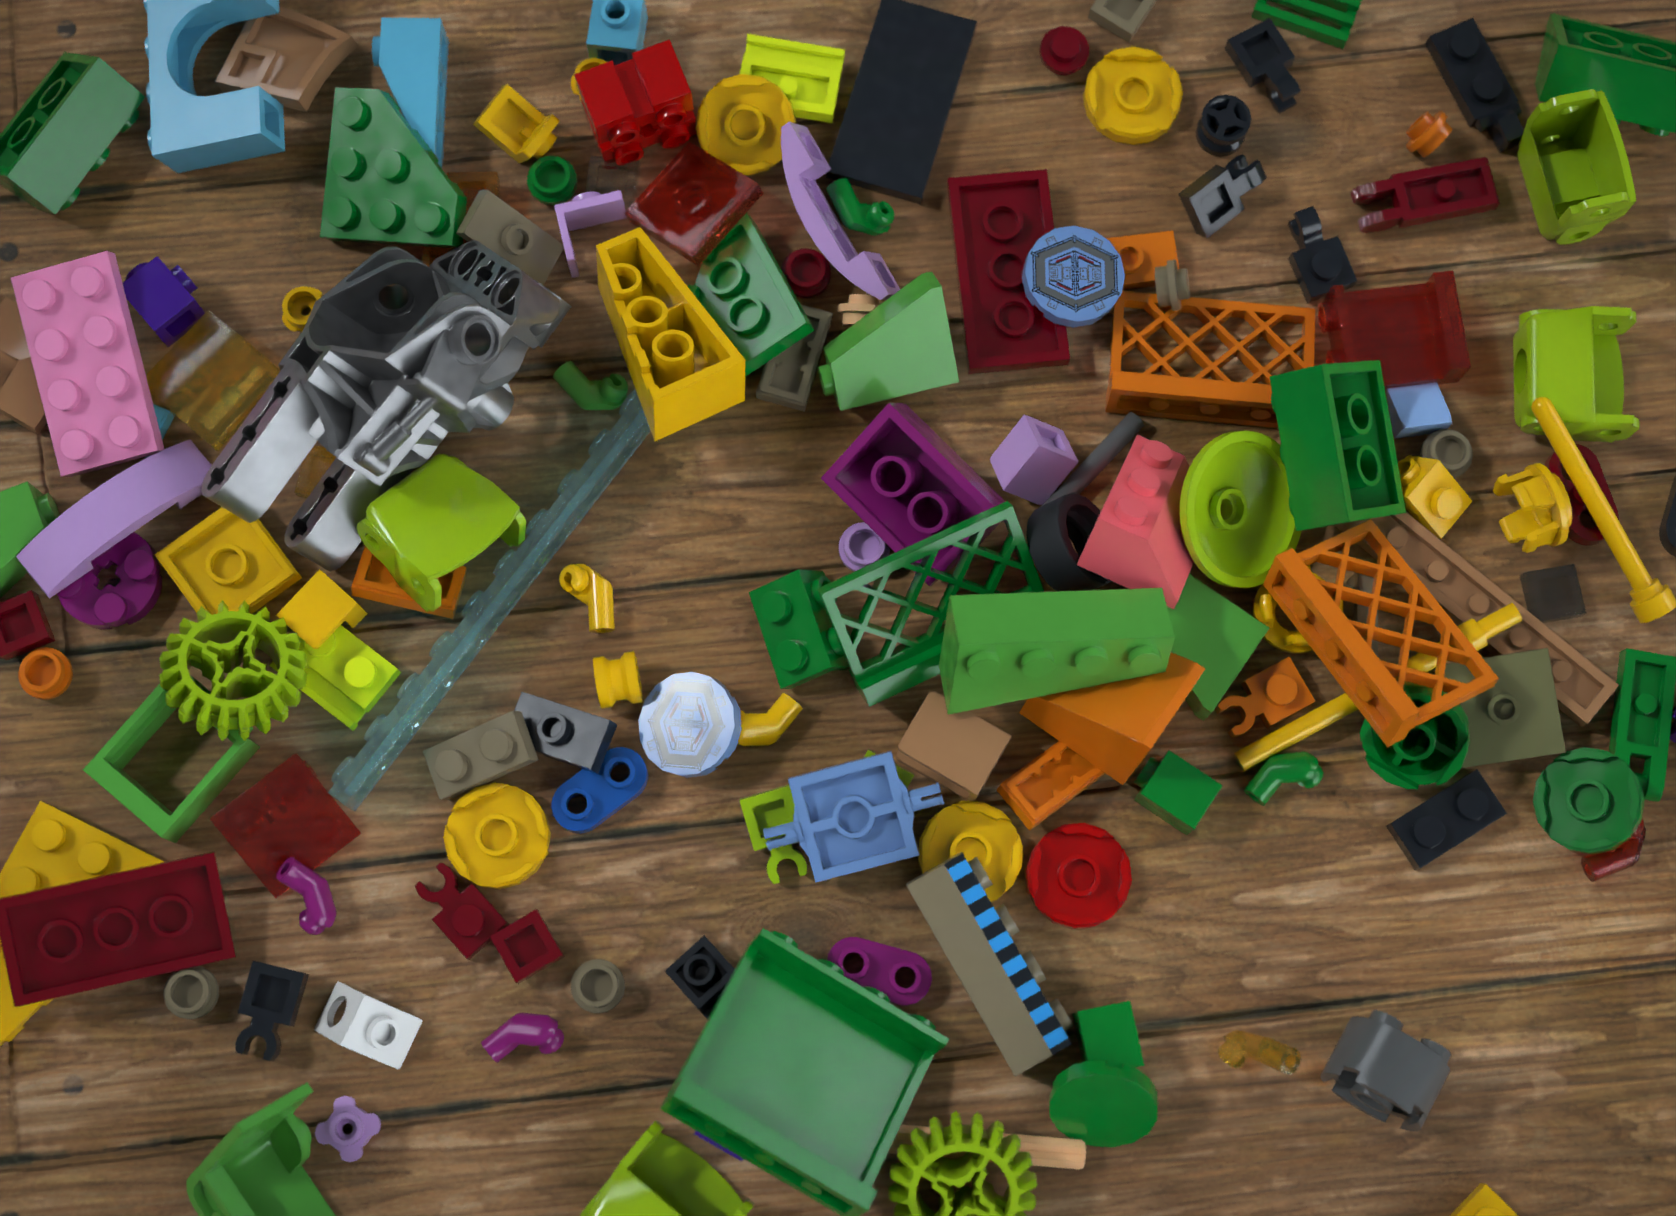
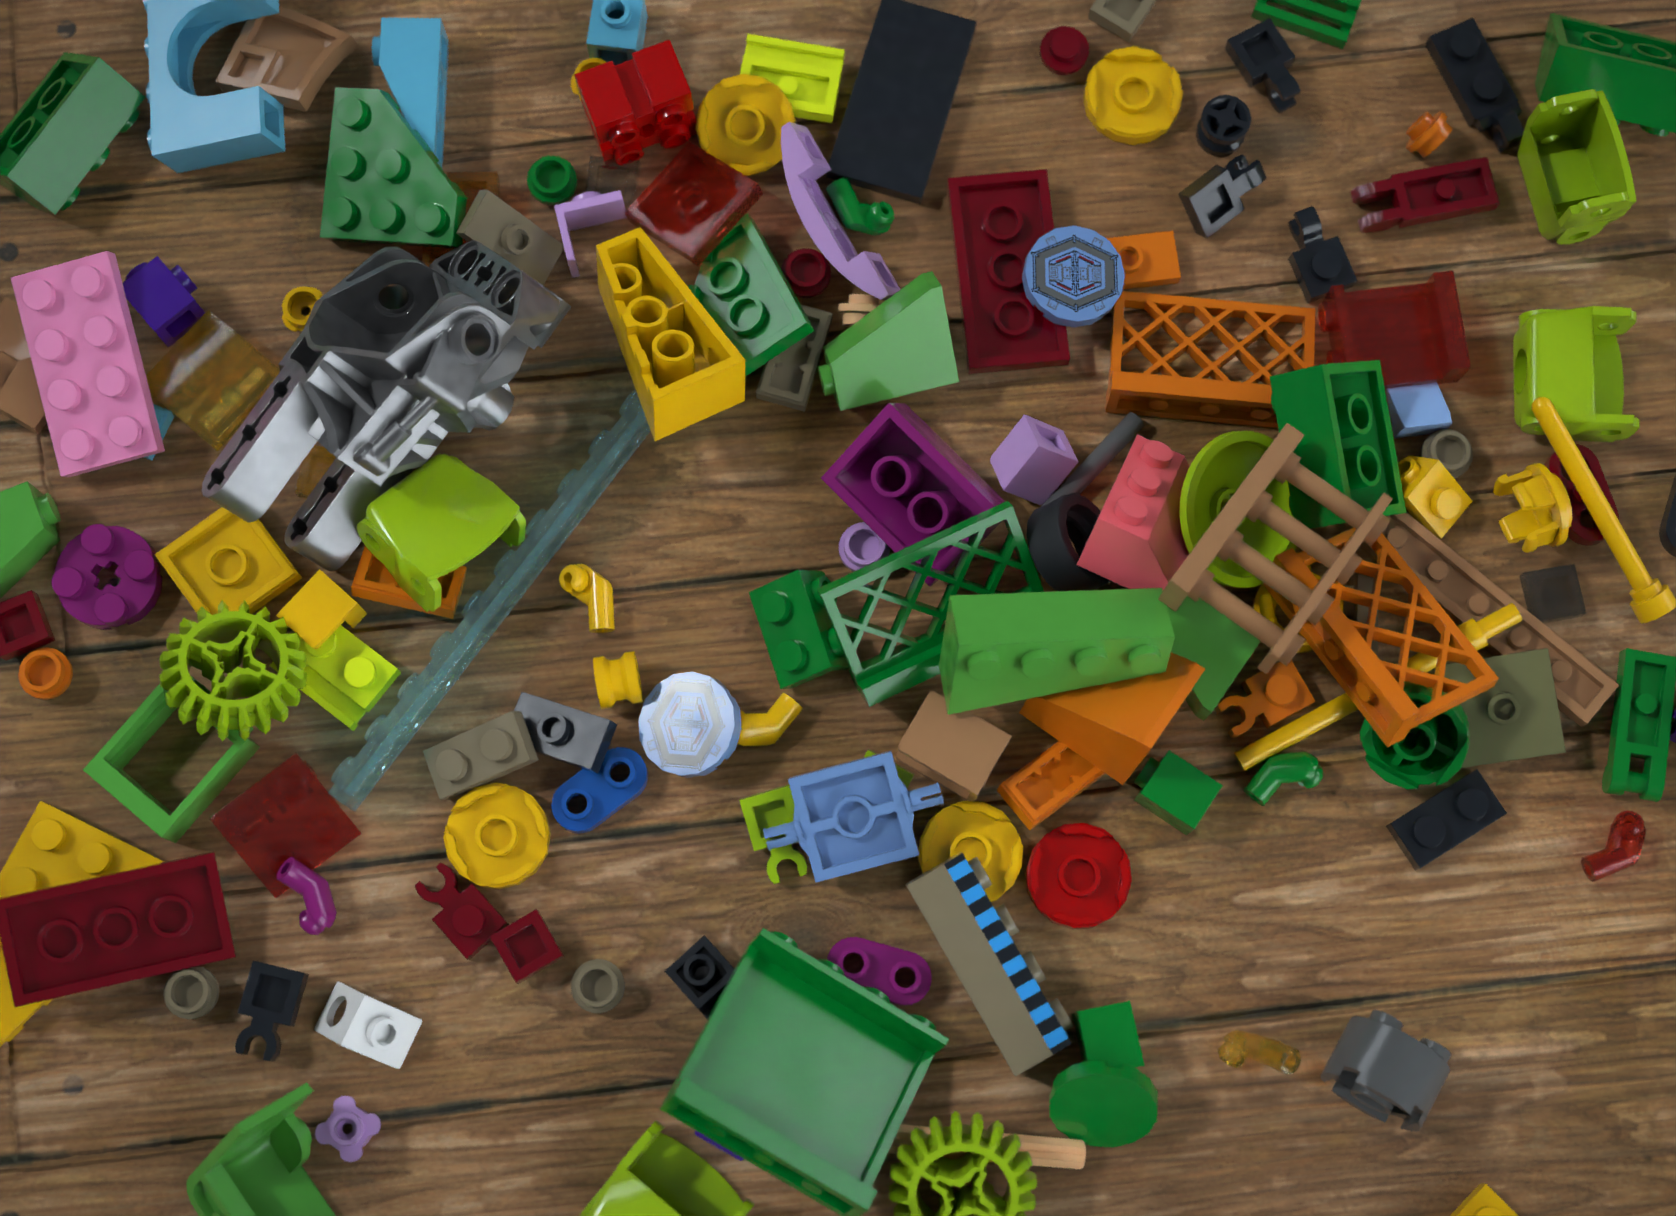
lavender slope [16,440,212,599] -> none
yellow bracket [473,84,560,163] -> none
magenta arm [481,1012,564,1063] -> none
bright green arm [553,361,629,410] -> none
dark tan plate [1155,259,1190,311] -> none
green tile [1533,747,1645,854] -> none
none -> medium nougat fence [1158,423,1393,674]

